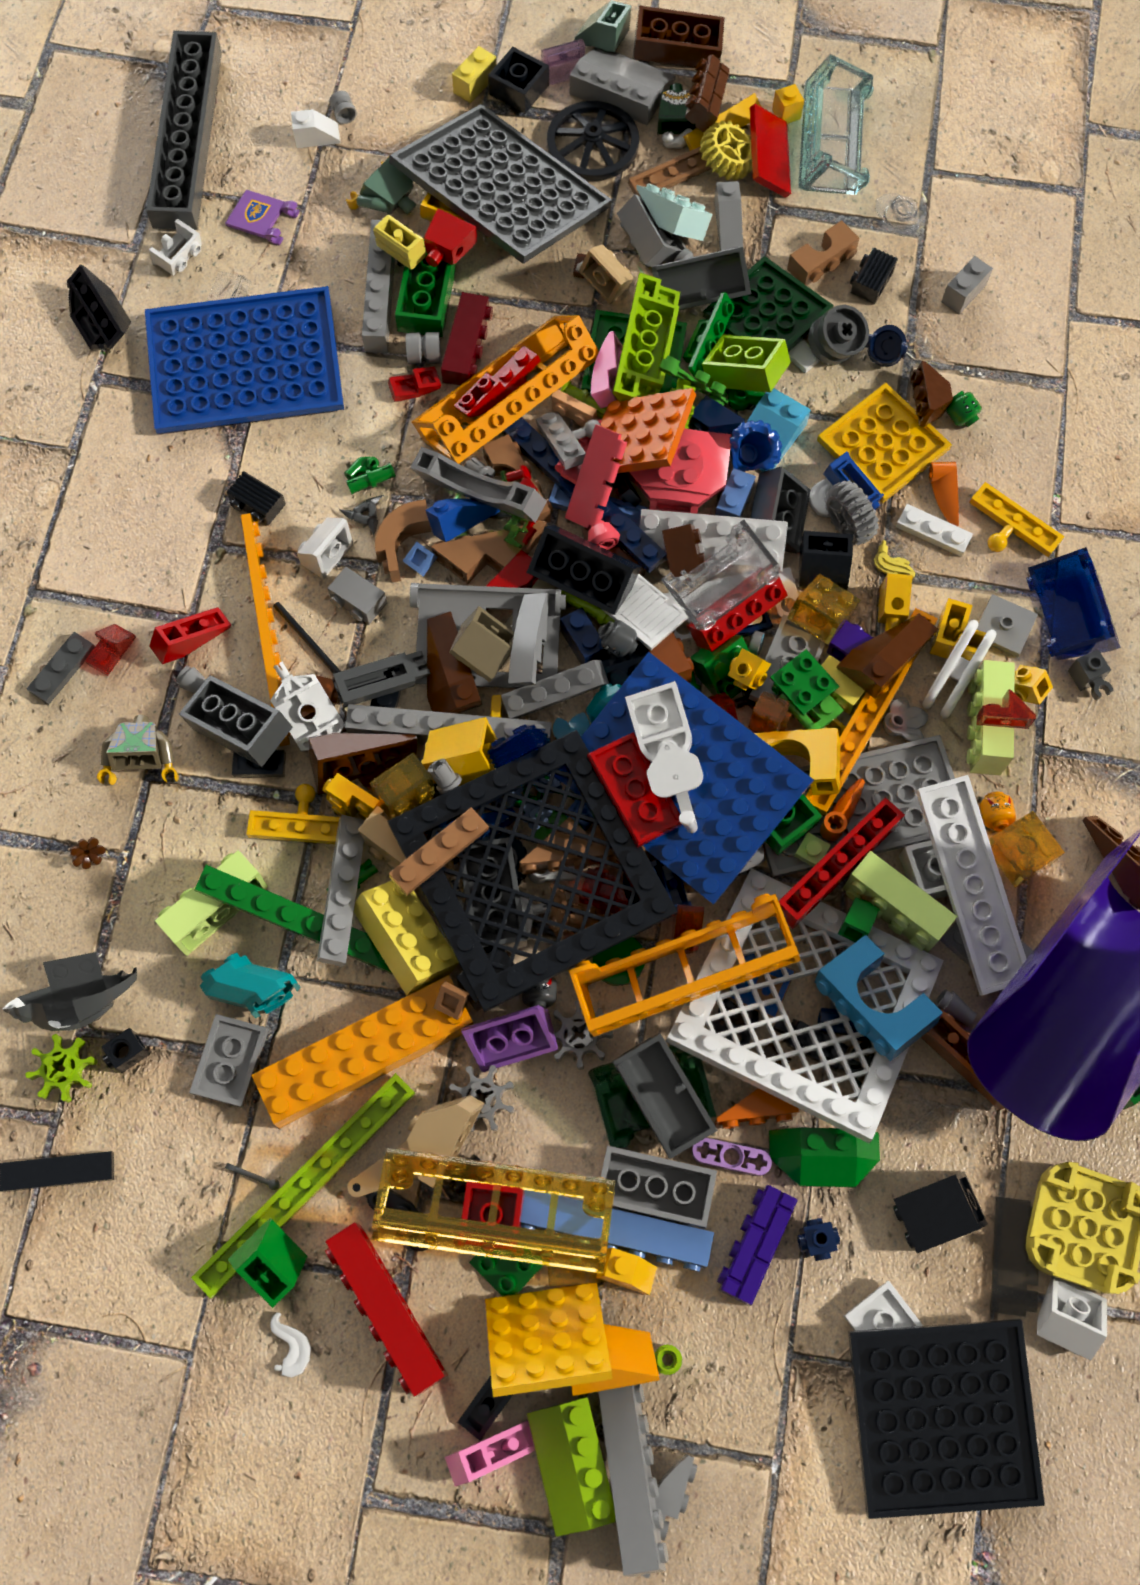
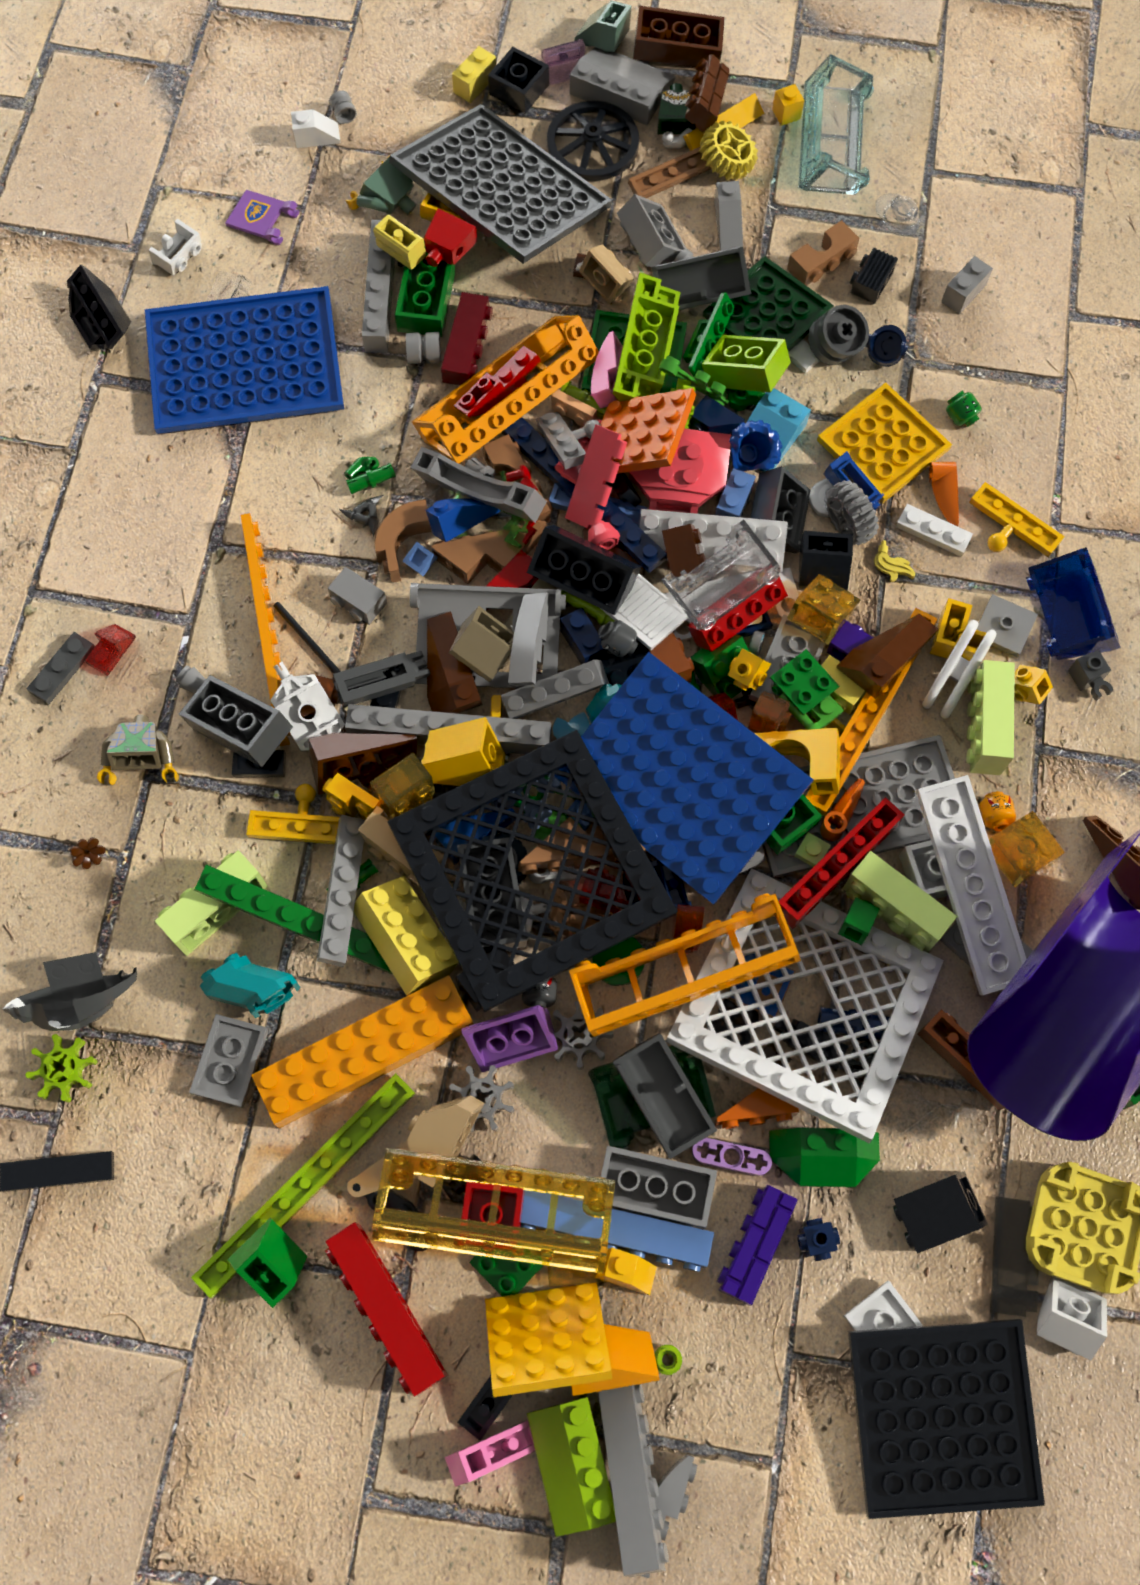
black brick [101,1028,150,1073] -> none
dark grey brick [146,31,222,230] -> none
red slope [149,607,231,665] -> none
dark grey hinge [225,1163,280,1190] -> none
black brick [227,471,286,525] -> none
white piece [270,1312,311,1378] -> none
white slope [297,518,353,580] -> none
red slope [388,366,441,402] -> none
medium nougat plate [388,807,489,896] -> none
light grey bush [427,758,462,794] -> none
medium nougat plate [434,981,470,1020] -> none
clear blue brick [487,724,550,768] -> none
red tile [587,732,683,848] -> none
white plate [625,681,703,833] -> none
light aqua slope [636,183,713,241] -> none
red tile [749,103,791,198] -> none
dark azure arch [815,935,943,1062] -> none
yellow torso [878,573,913,631] -> none
light grey plate [883,697,928,742] -> none
reddish brown slope [910,361,953,427] -> none
light grey cone [934,989,976,1026] -> none
clear red slope [977,689,1036,729] -> none

